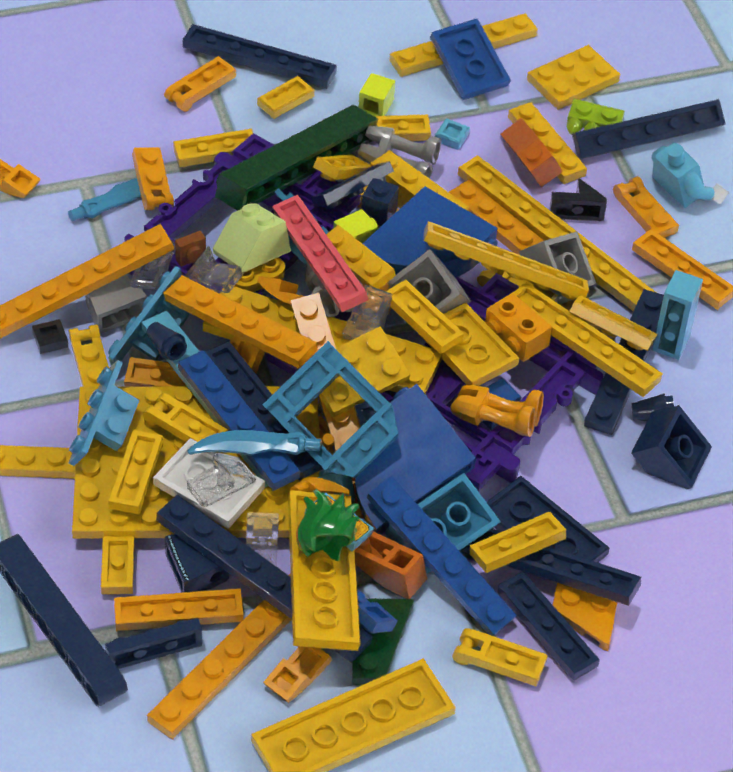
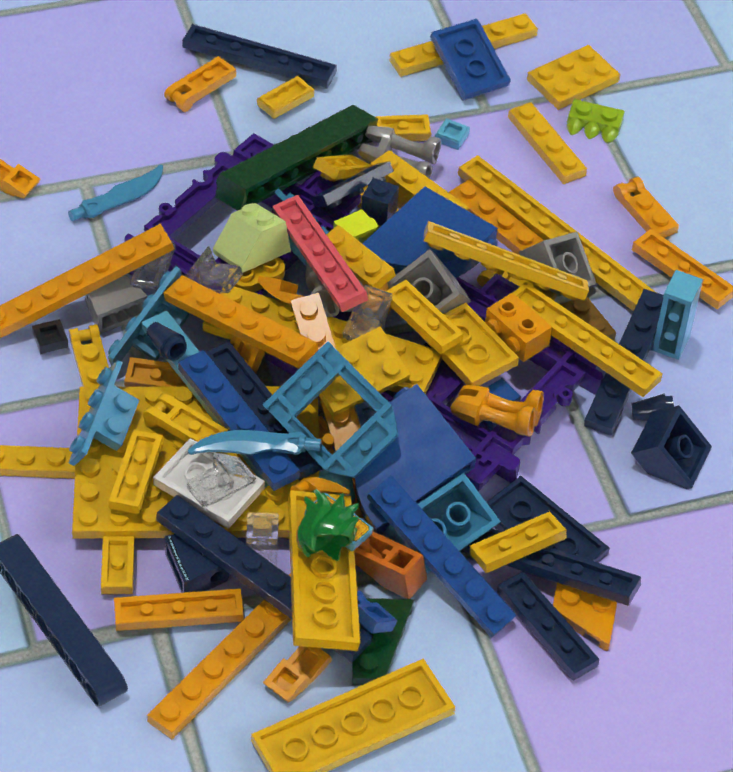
dark blue plate [105,618,202,669] -> none
light orange plate [132,147,174,210] -> none
yellow plate [173,128,253,168] -> none
dark orange plate [175,230,206,267] -> none
neon yellow brick [358,73,396,117] -> none
yellow plate [452,628,548,687] -> none
orange slope [500,118,563,188] -> none
black slope [549,179,607,221] -> none
yellow plate [570,295,658,351] -> none
dark blue plate [572,99,726,159] -> none
medium azure torso [651,143,730,208] -> none

